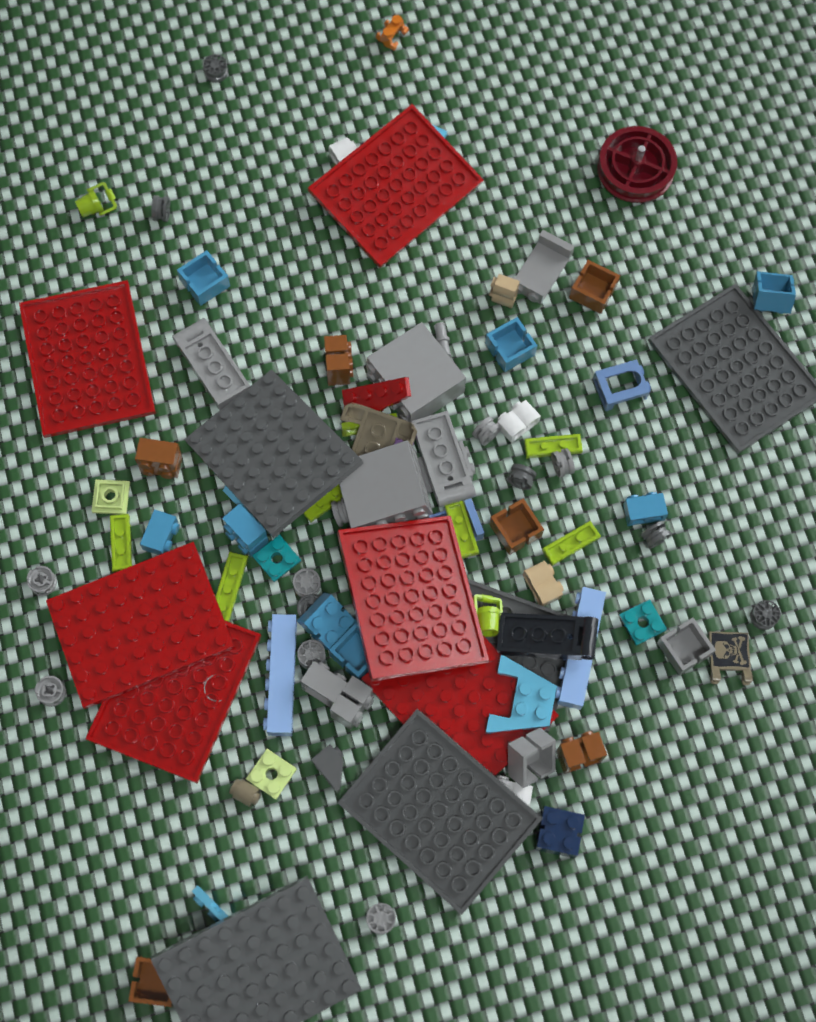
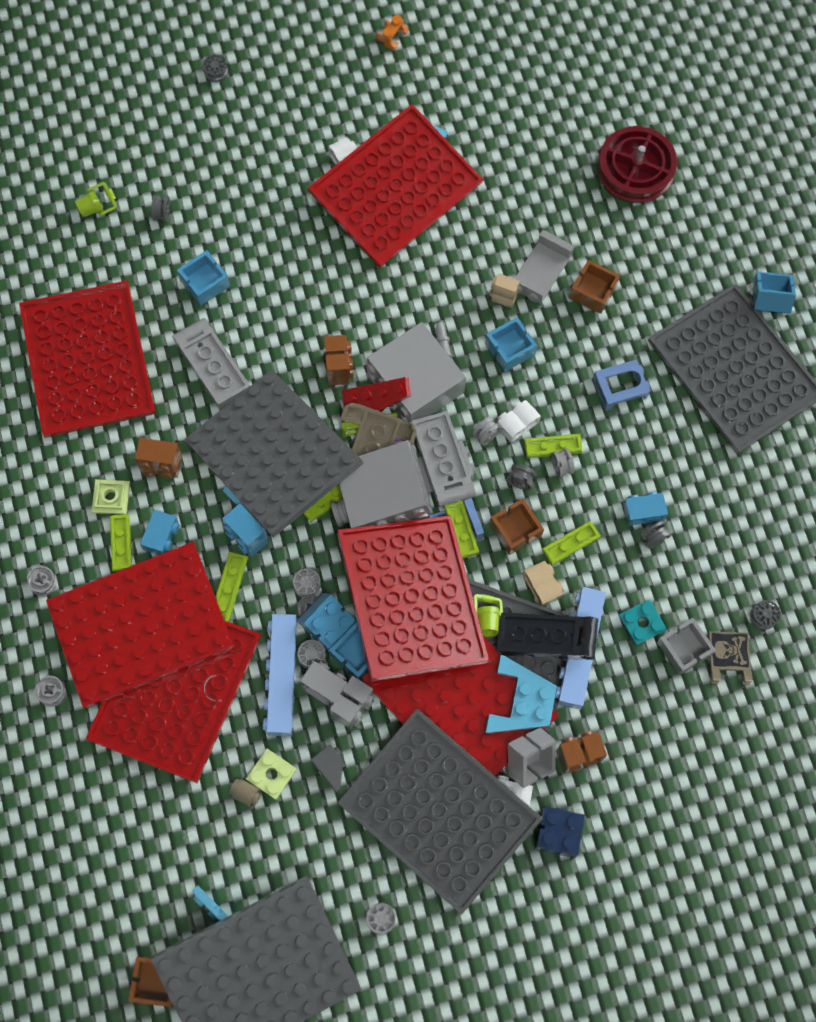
teal piece [252,534,301,582] -> none

